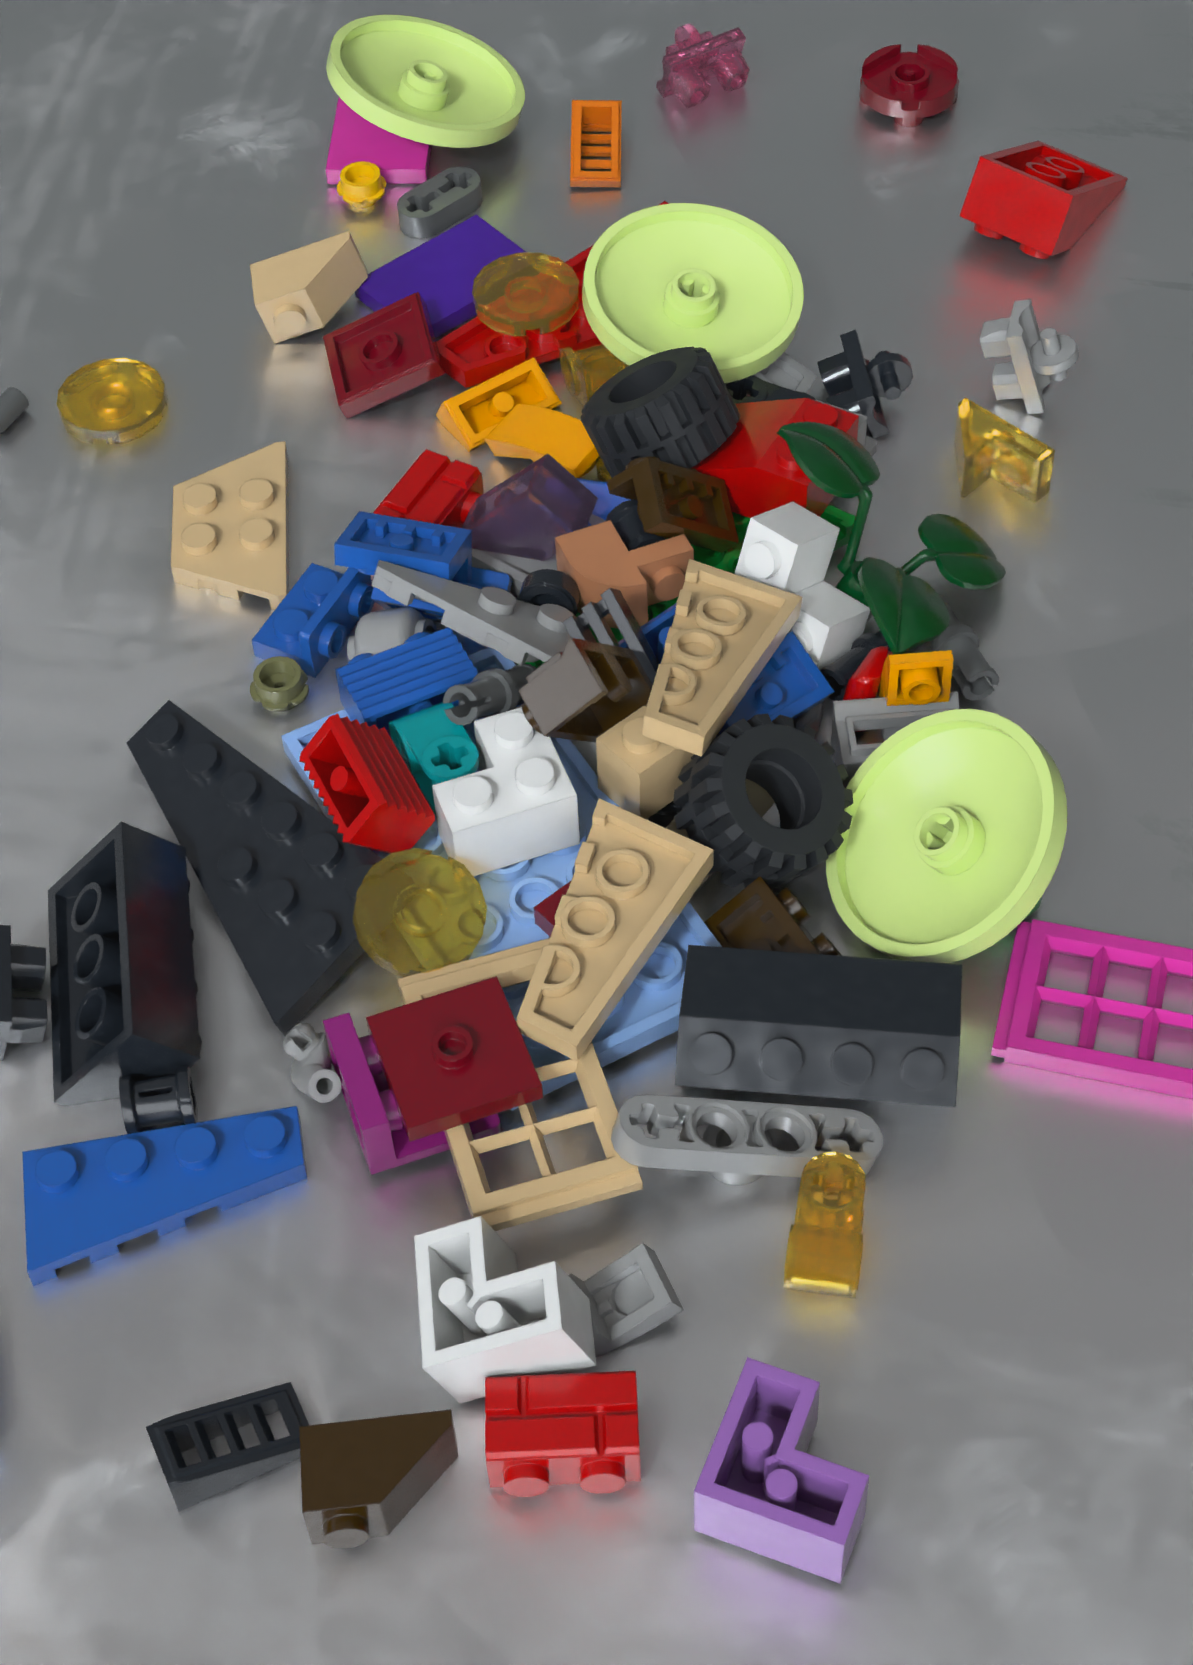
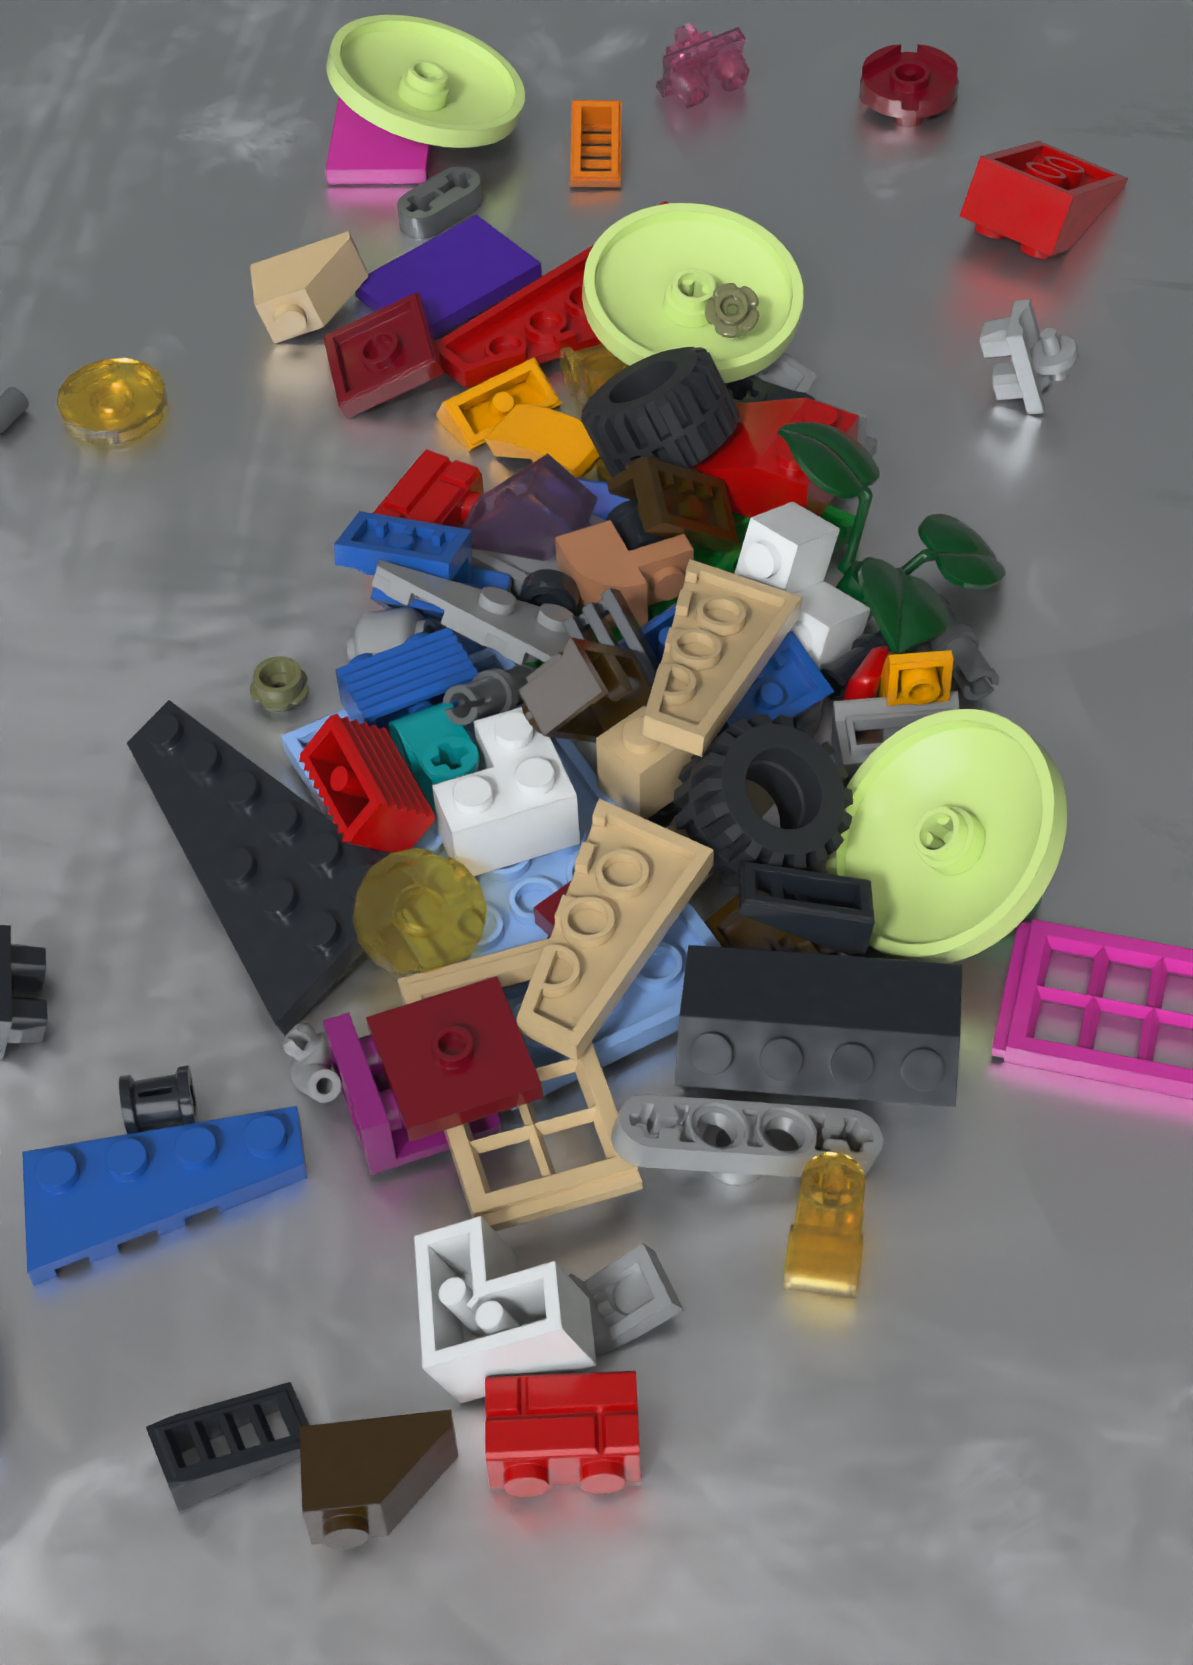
black slope [48,821,202,1106] -> none
tan wing [171,441,289,610] -> none
blue bracket [251,563,375,678] -> none
yellow plate [337,161,387,208] -> none
clear yellow tile [472,253,579,336] -> none
medium lavender brick [694,1357,869,1584] -> none
black hips [817,329,913,438] -> none
clear yellow slope [954,398,1055,503] -> none
none -> olive plate [705,283,760,338]
none -> black slope [738,861,875,957]

